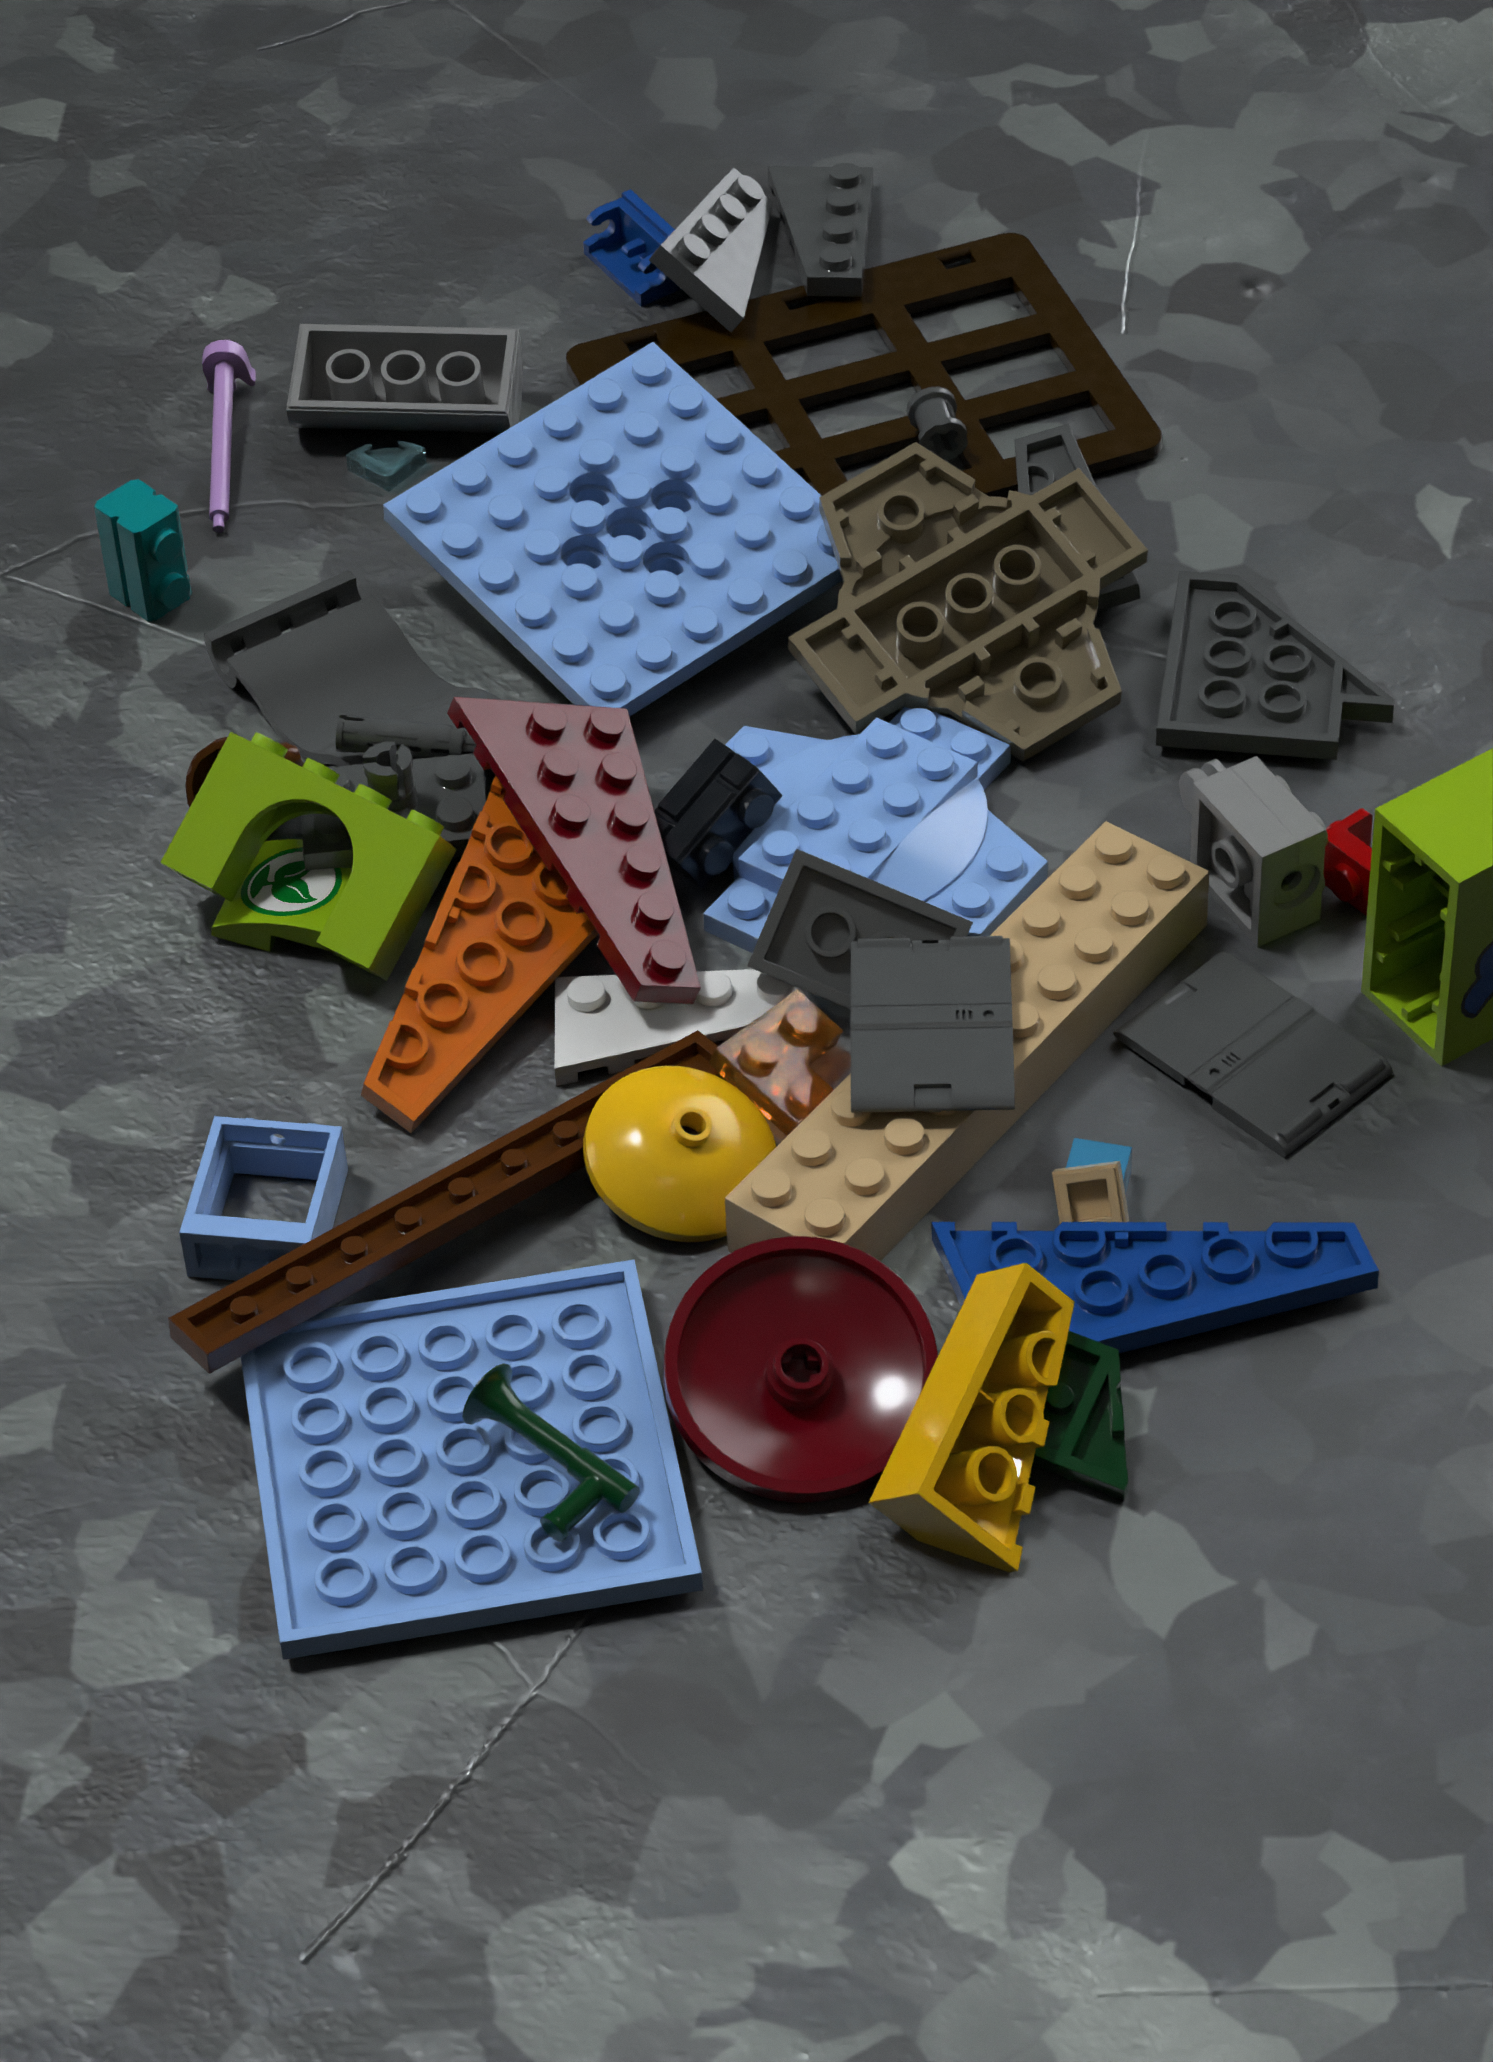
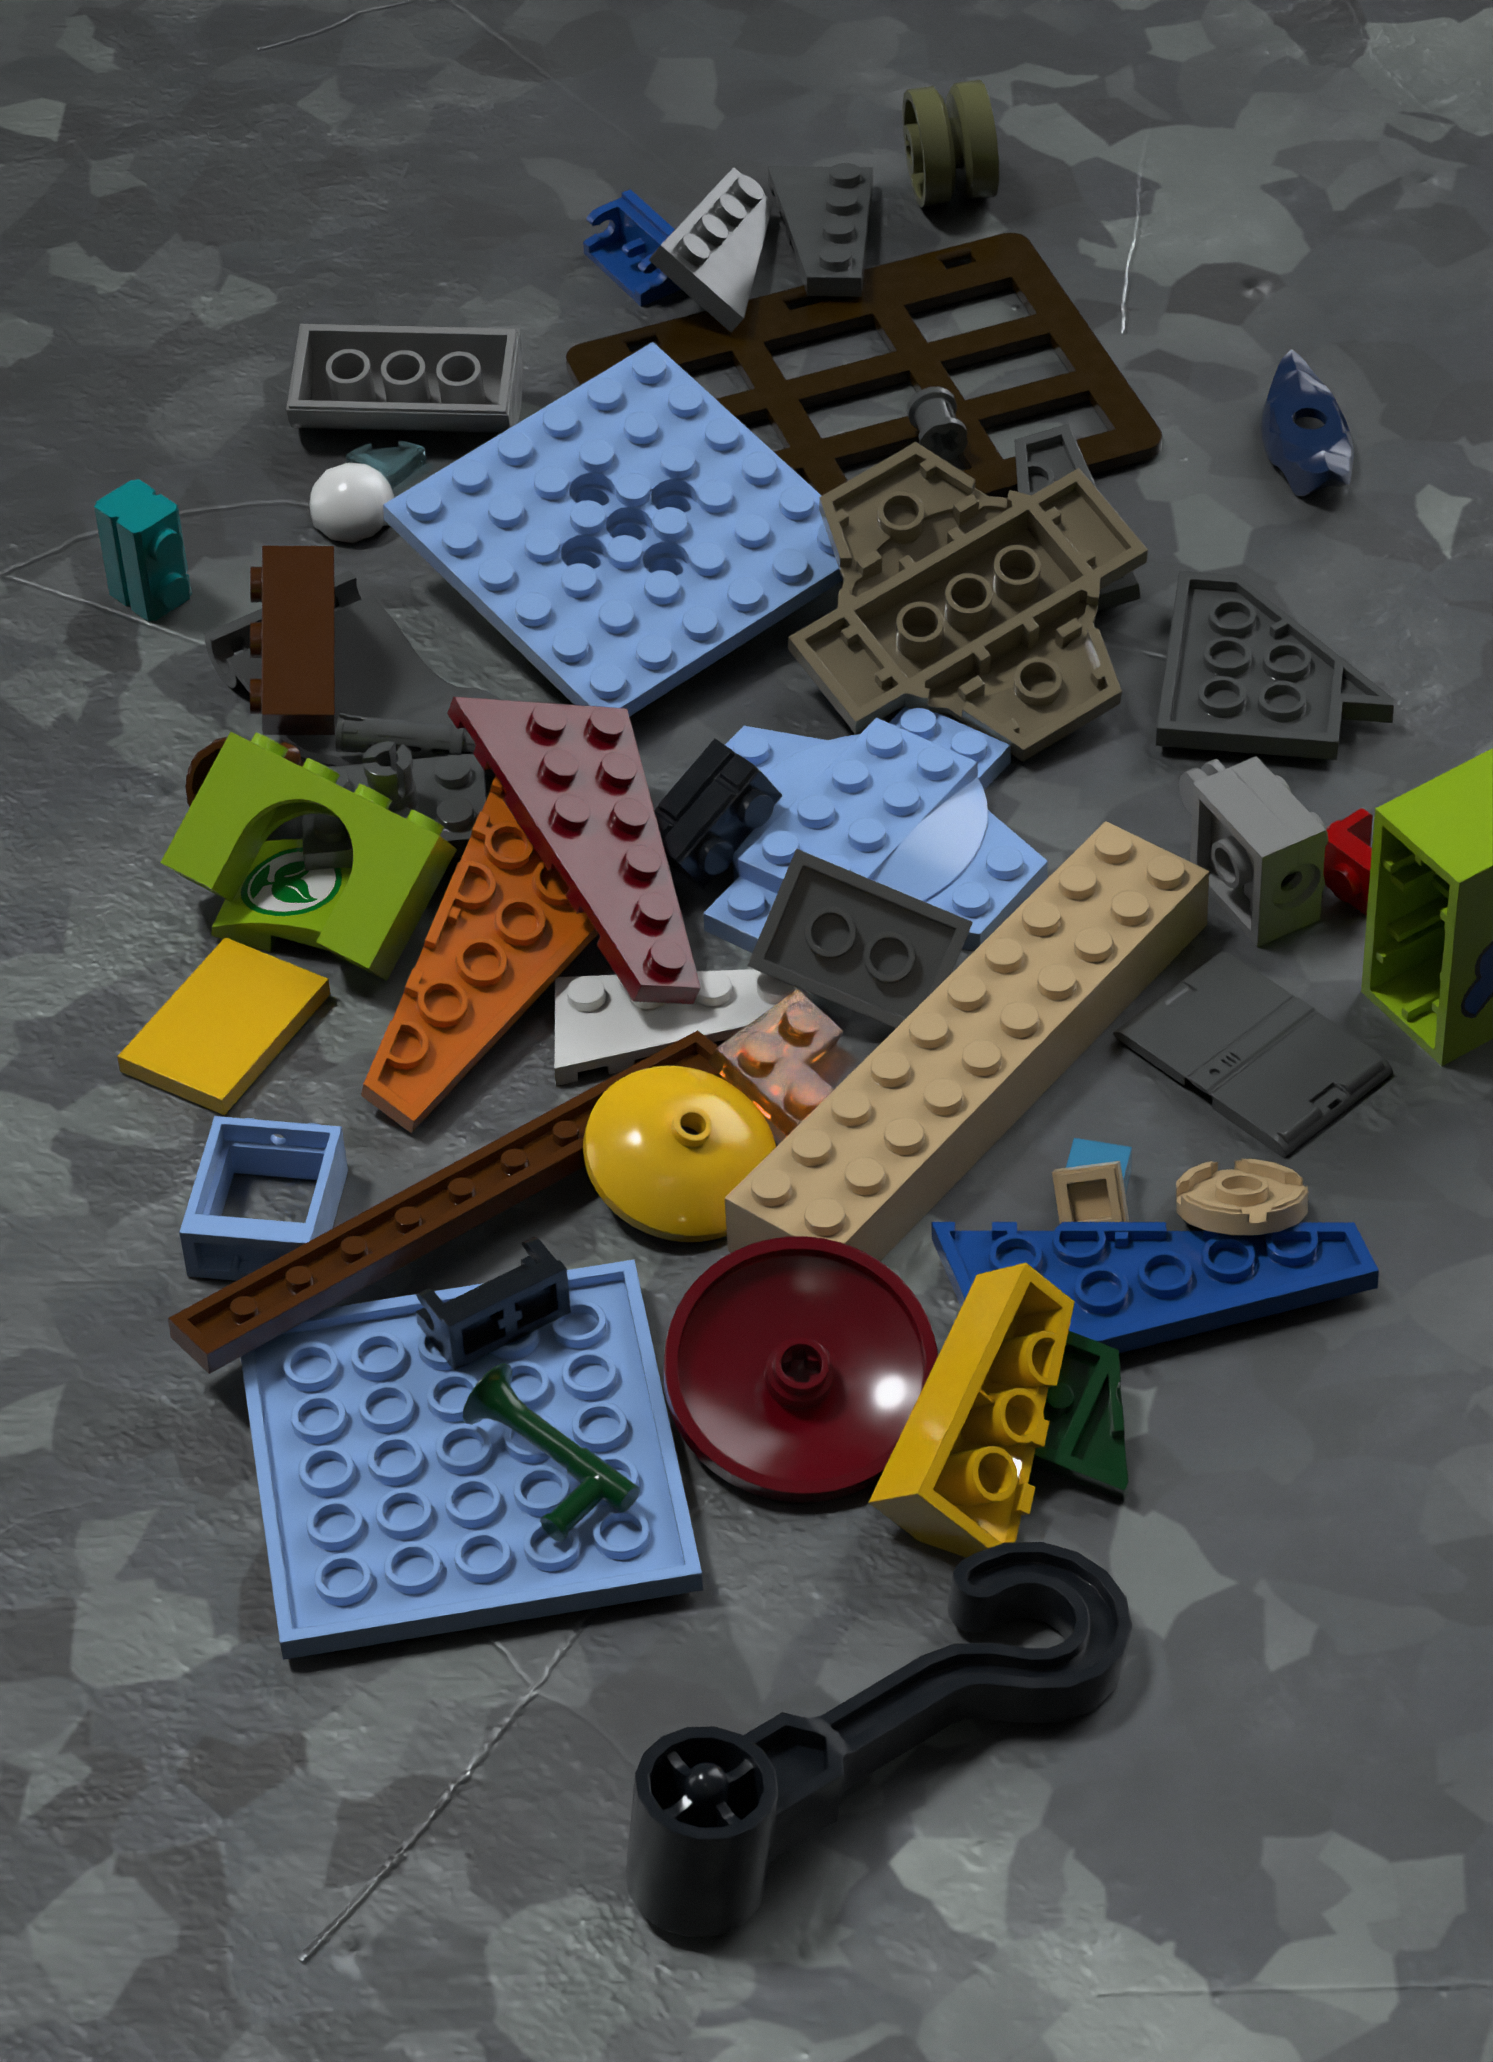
lavender piece [202,340,256,533] -> none
dark grey piece [851,936,1015,1113] -> none
none -> yellow tile [117,937,331,1115]
none -> reddish brown wedge [250,546,335,735]
none -> white hair [309,463,394,543]
none -> black hinge [416,1237,571,1371]
none -> black piece [626,1542,1132,1937]
none -> olive wheel [902,80,999,208]
none -> tan tile [1176,1159,1308,1235]
none -> dark blue piece [1261,349,1354,496]

